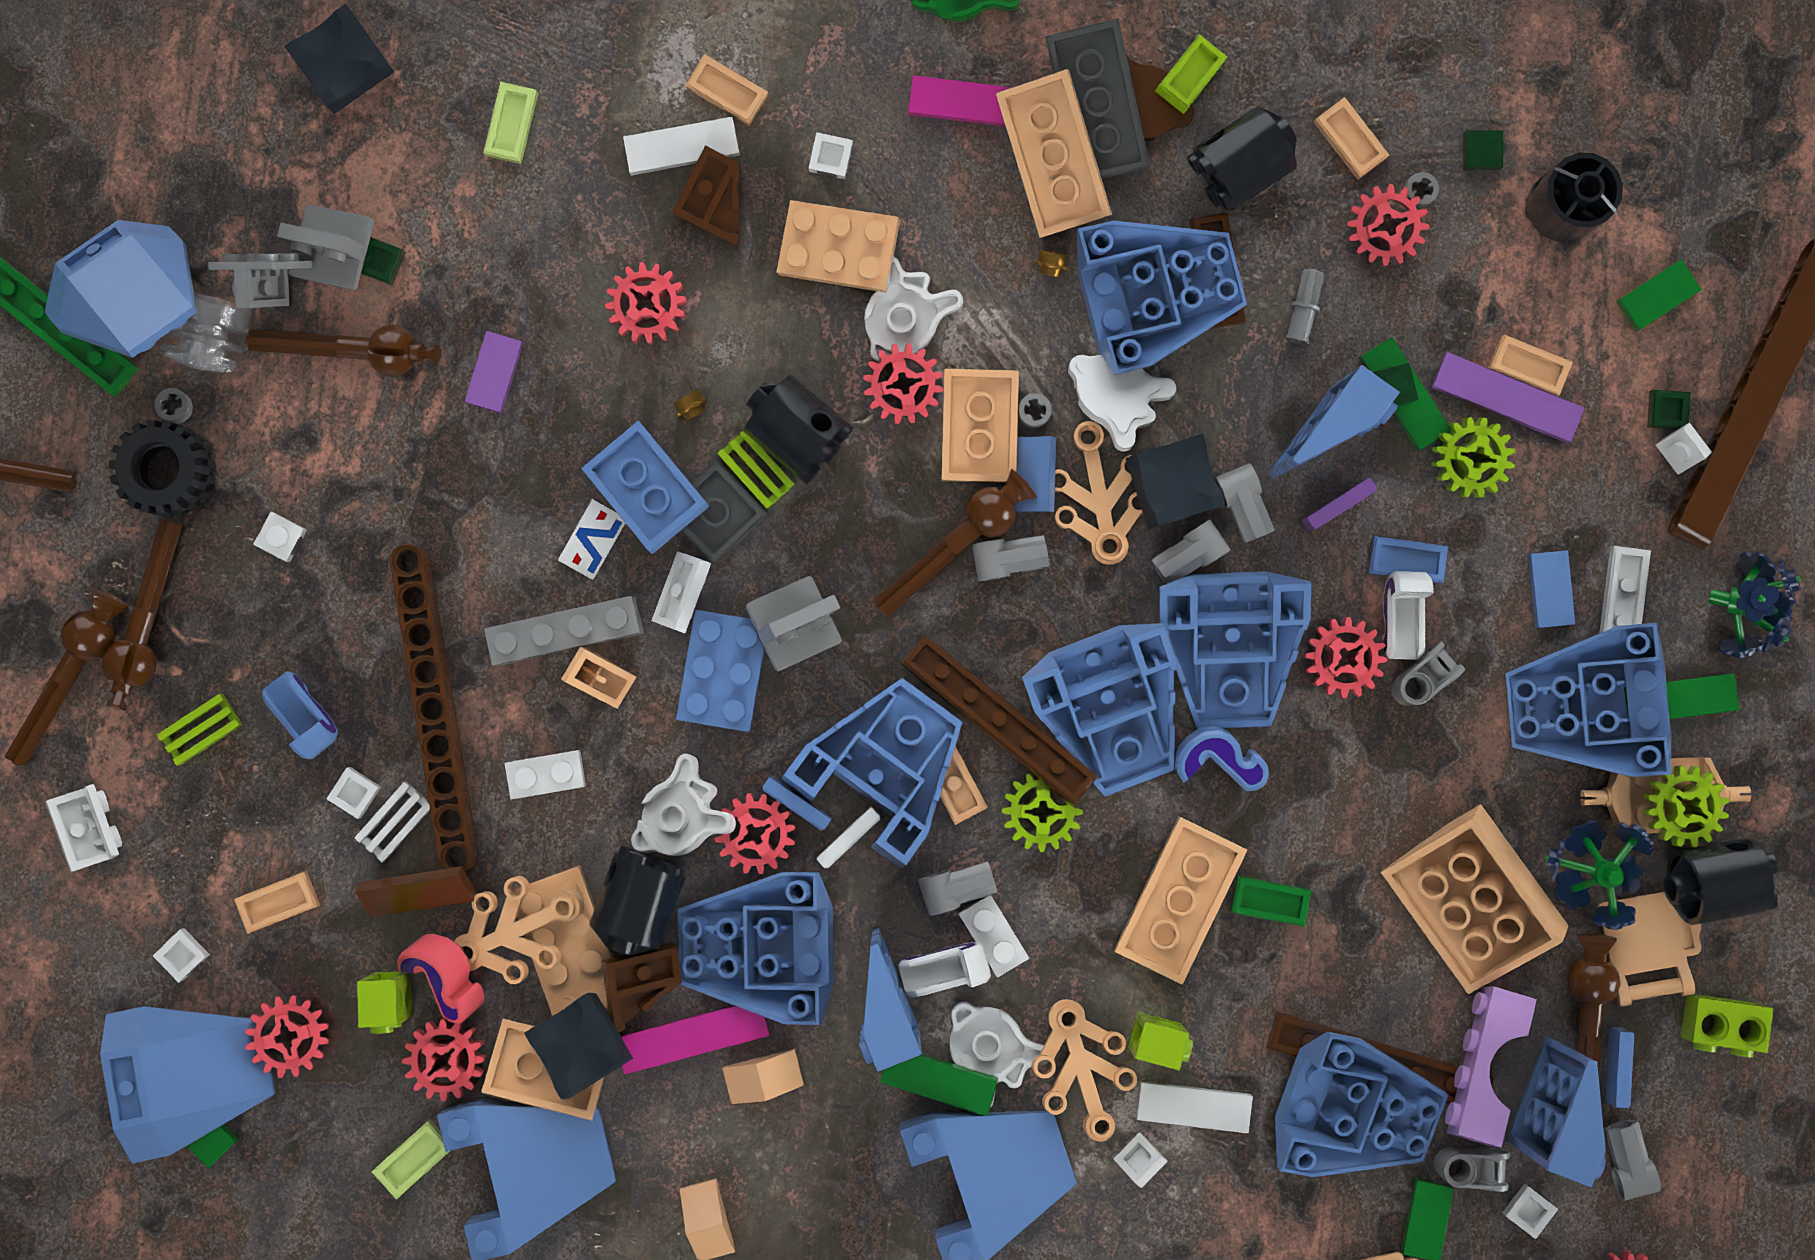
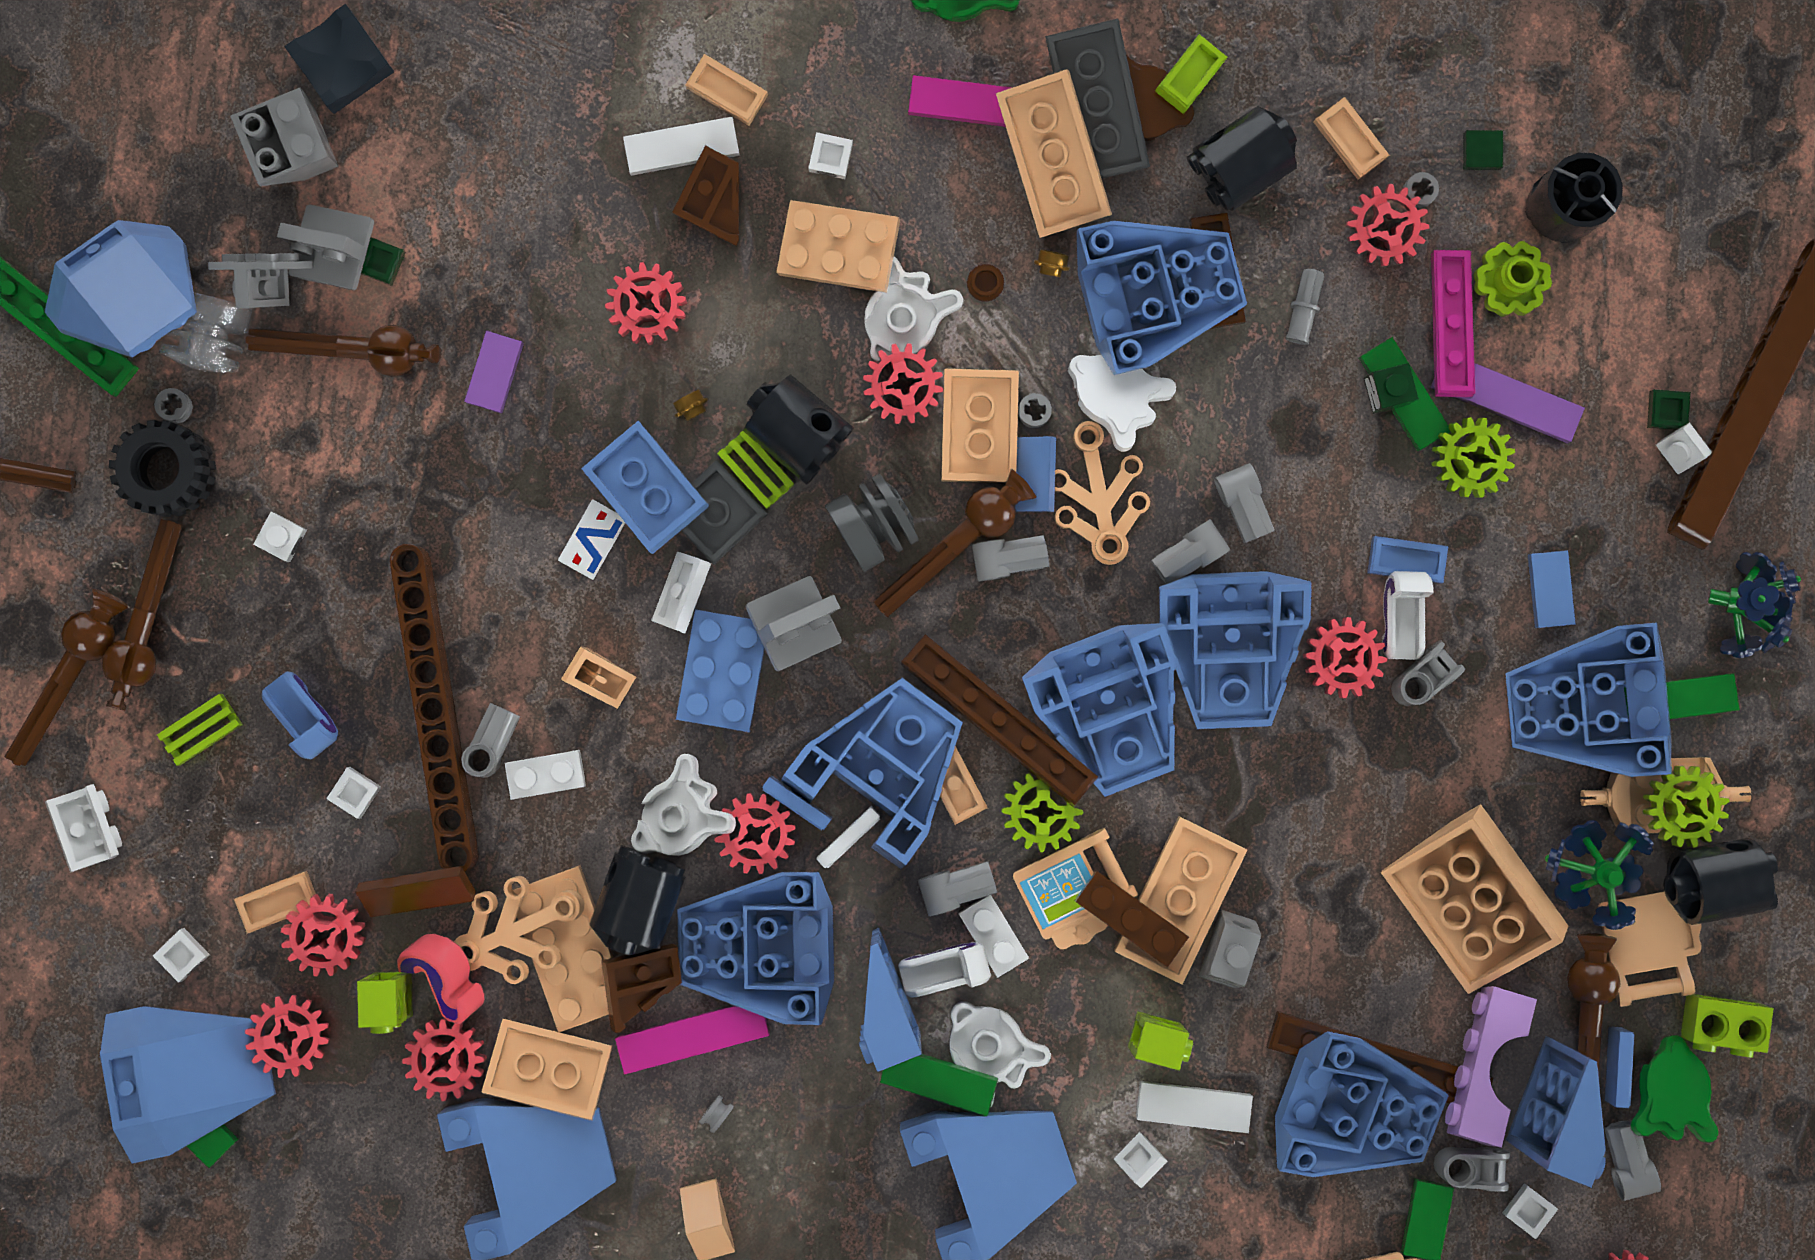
white tile [355,781,430,863] -> none
yellowish green tile [372,1119,450,1200] -> none
yellowish green tile [483,82,538,164] -> none
light grey arch [484,596,644,666] -> none
black brick [524,992,633,1099] -> none
light nougat slope [722,1048,804,1104] -> none
light nougat plant [1031,999,1137,1142] -> none
black brick [1126,434,1225,529] -> none
medium blue animal [1174,725,1269,791] -> none
green tile [1230,875,1312,927] -> none
medium blue slope [1268,365,1400,479] -> none
medium lavender tile [1301,477,1377,531] -> none
light nougat tile [1488,334,1573,397] -> none
white tile [1599,546,1651,633] -> none
green tile [1616,259,1702,332] -> none
none -> light grey slope [230,88,339,186]
none -> coral gear [281,893,366,977]
none -> light grey piece [461,703,521,778]
none -> light grey bush [699,1095,734,1133]
none -> dark grey wheel [824,473,919,573]
none -> reddish brown plate [967,264,1004,302]
none -> piece [1013,828,1138,949]
none -> reddish brown plate [1074,870,1189,968]
none -> light grey torso [1198,909,1261,988]
none -> dark pink tile [1431,250,1475,397]
none -> lime plant [1473,241,1552,317]
none -> green tile [1631,1035,1719,1142]

